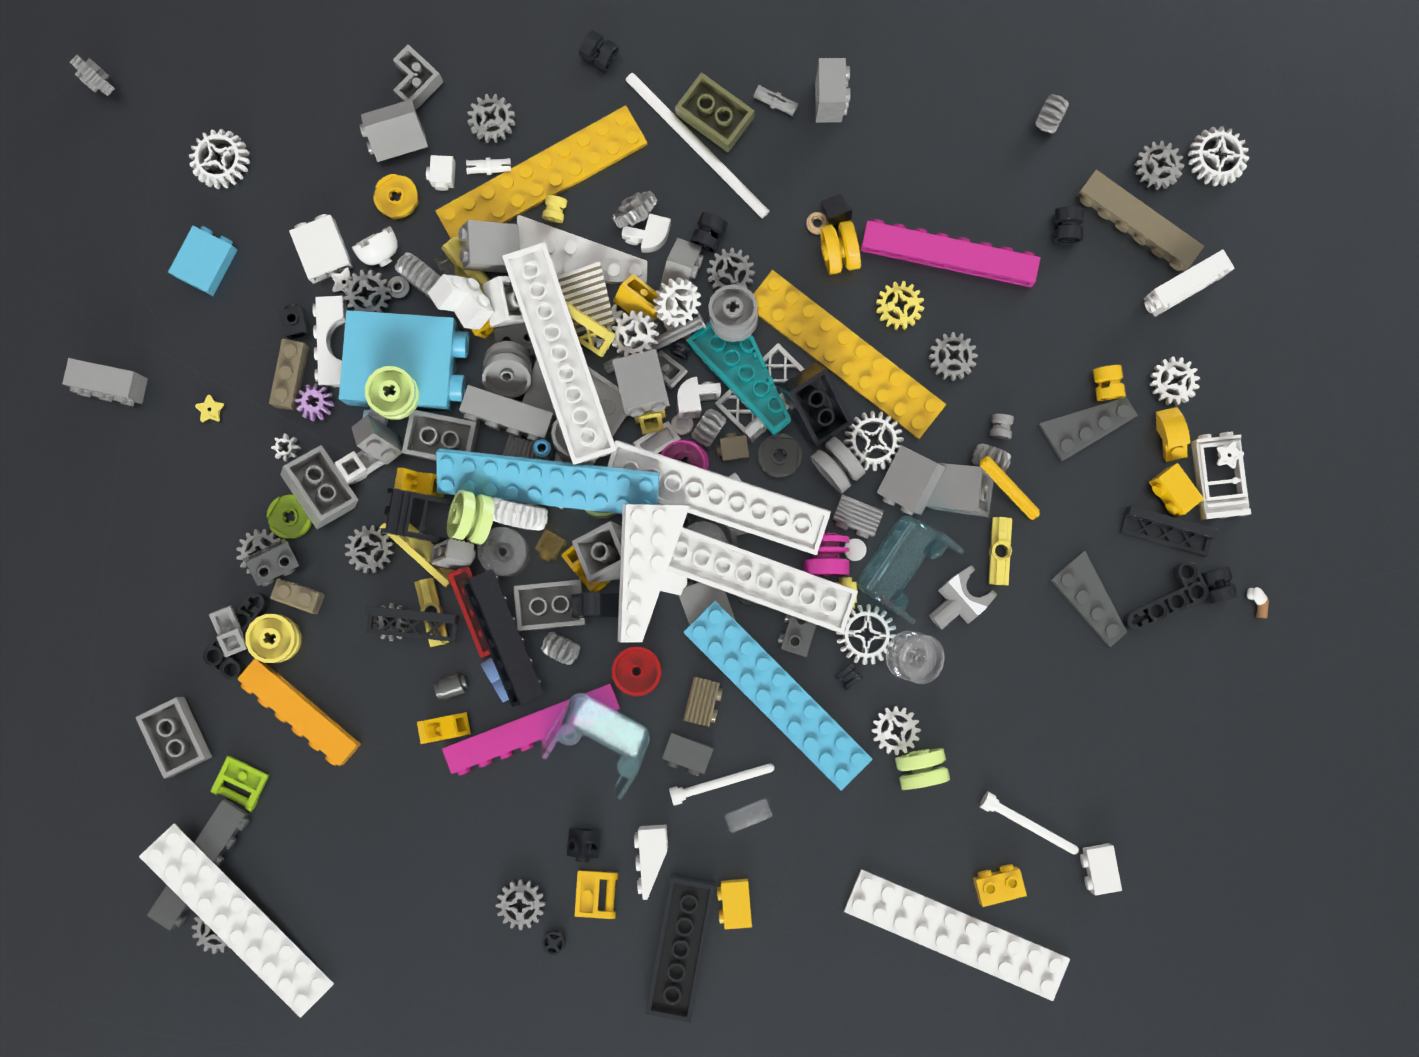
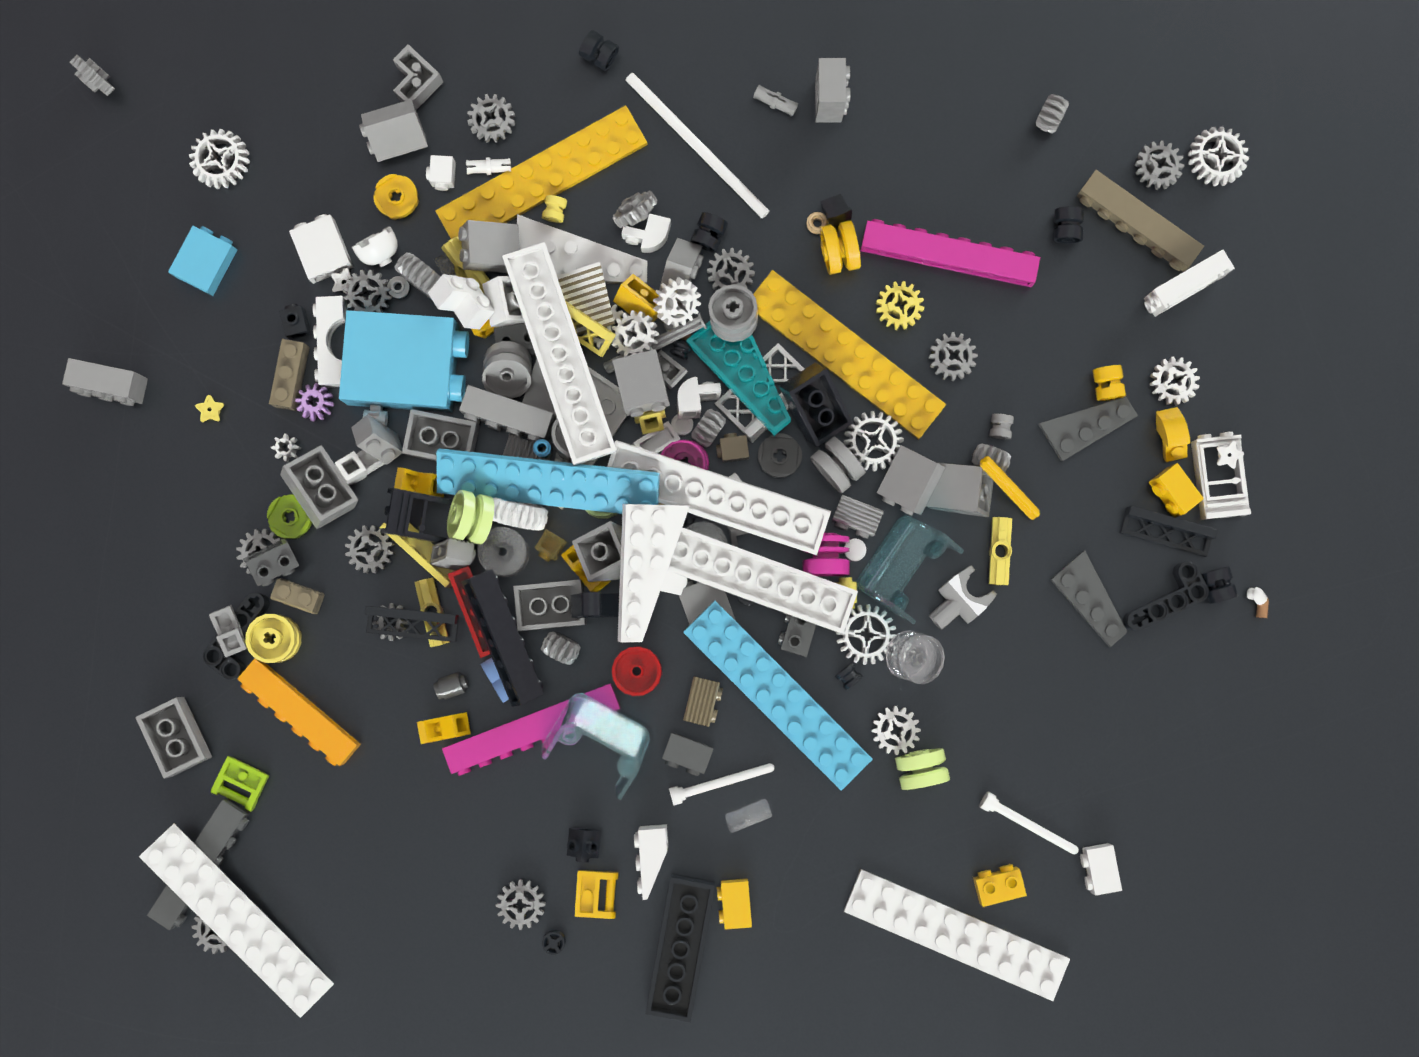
yellowish green wheel [365,366,420,420] -> none
olive brick [675,72,755,153] -> none

